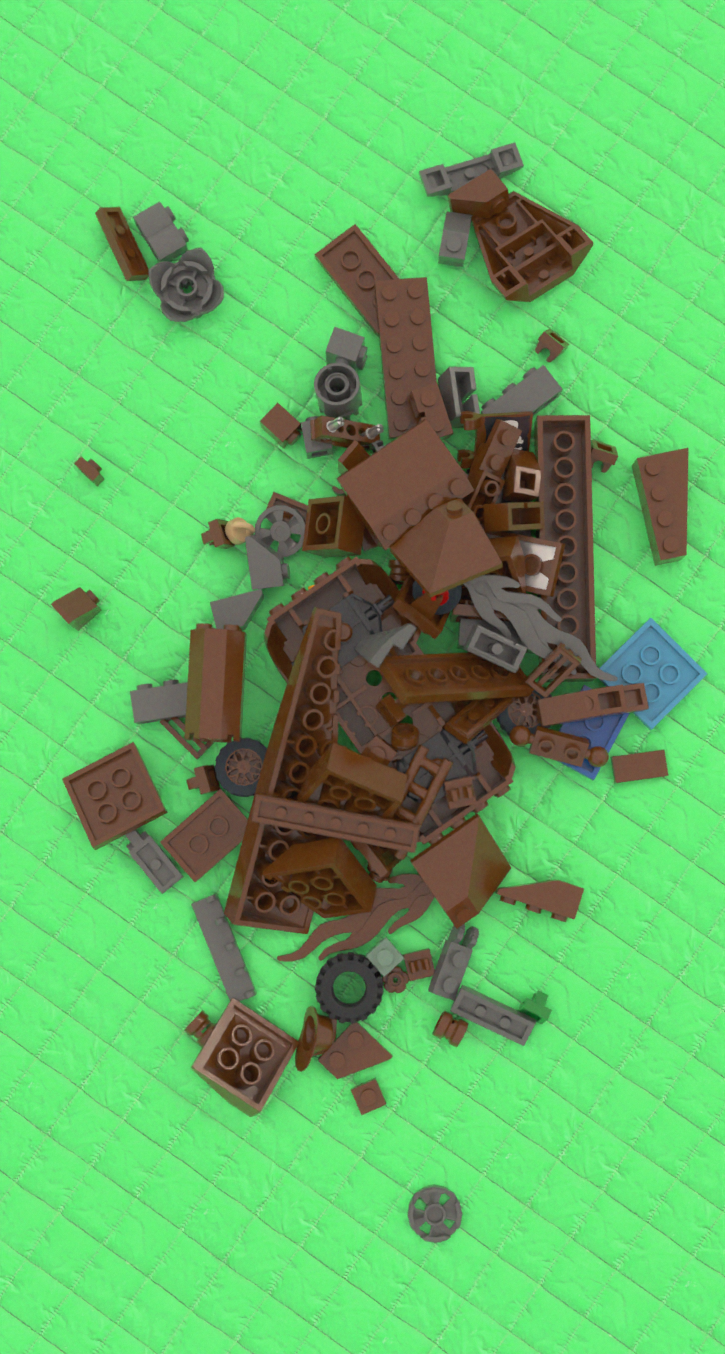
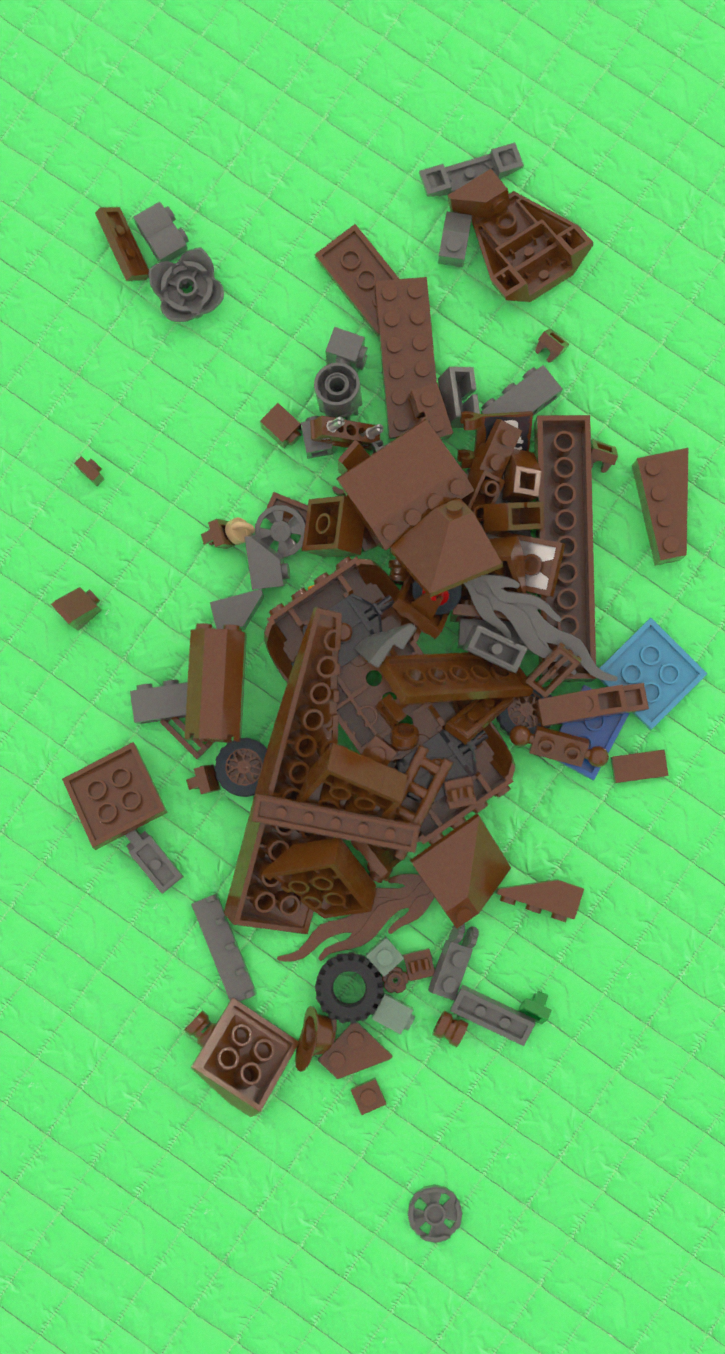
reddish brown plate [160,789,248,882] -> none
none -> sand green brick [372,992,415,1035]

